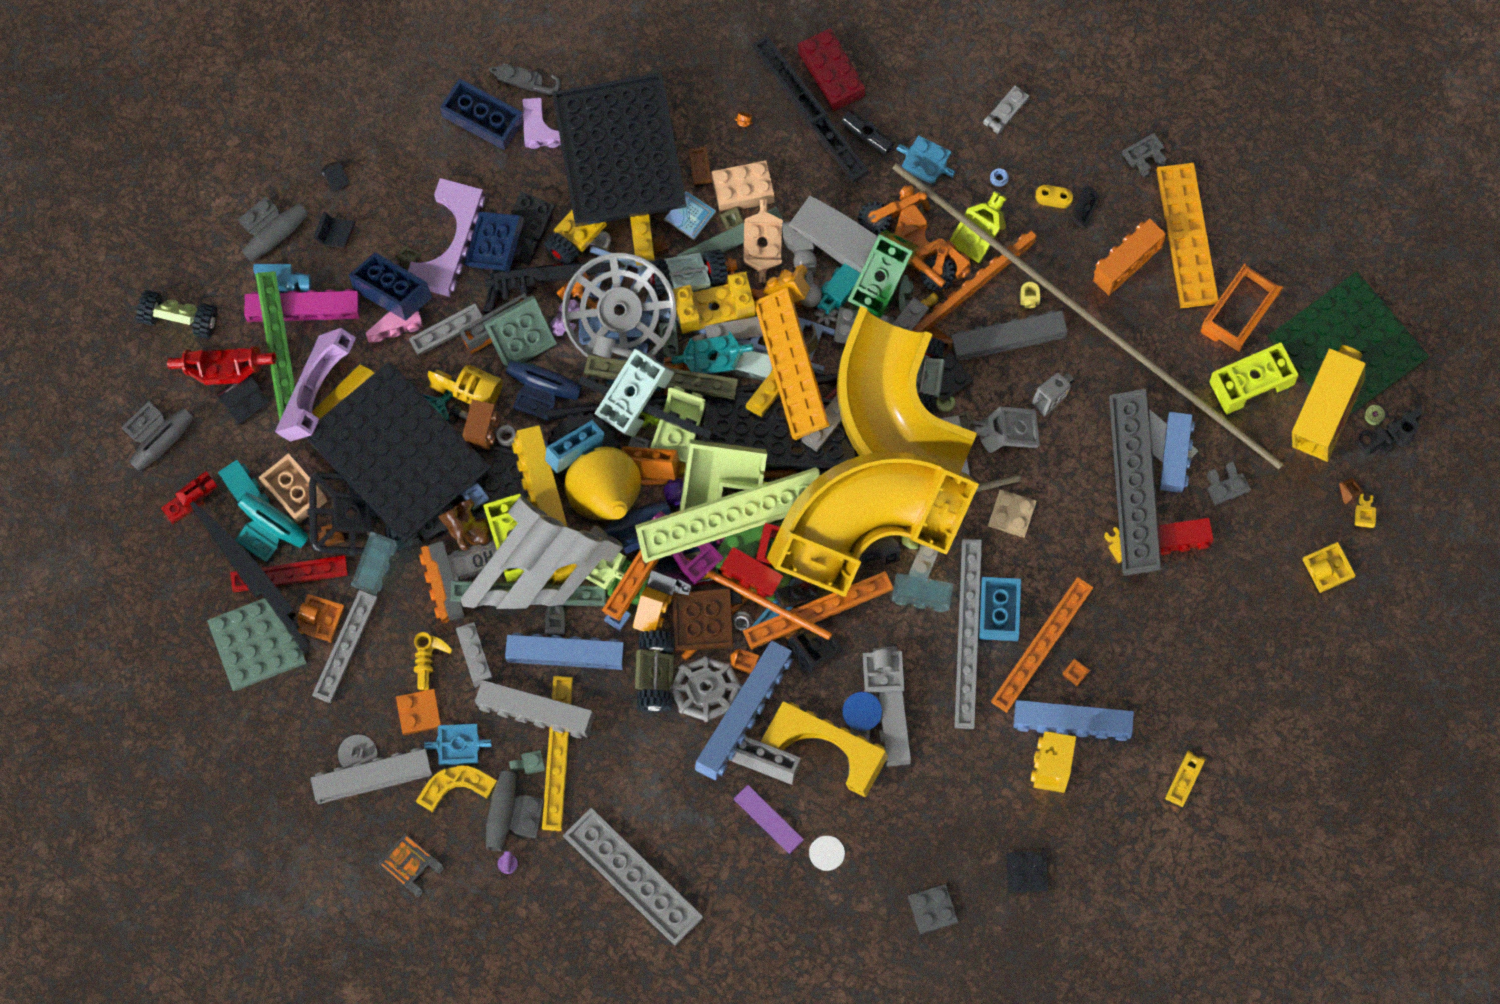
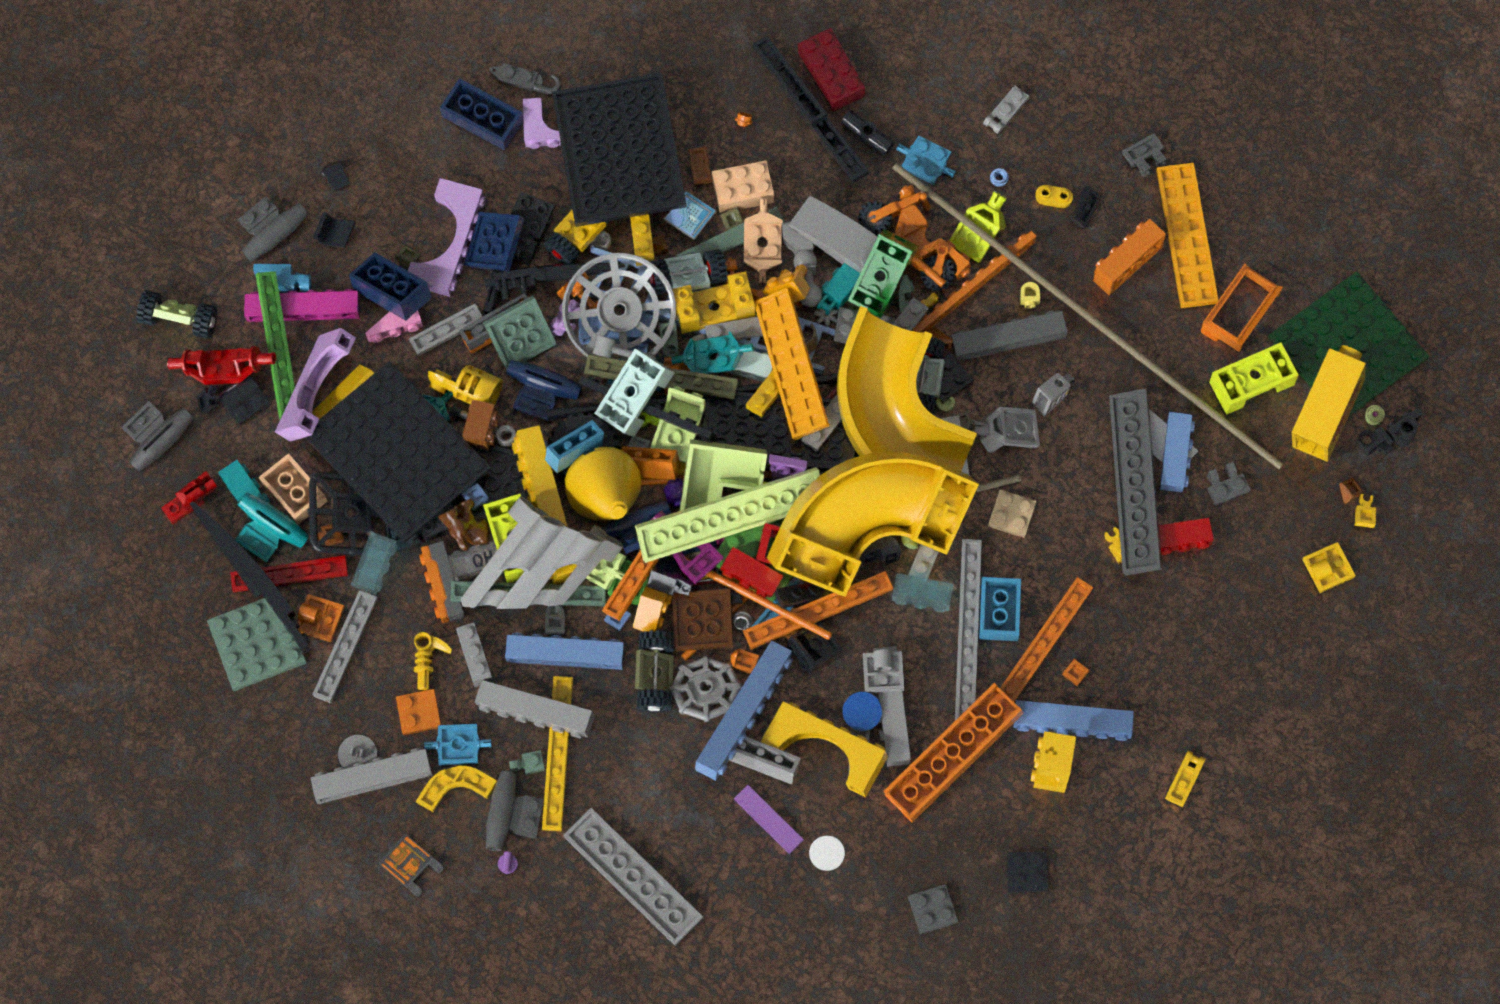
none -> black plate [196,385,221,414]
none -> medium lavender wing [769,454,807,481]
none -> orange tile [883,683,1024,823]

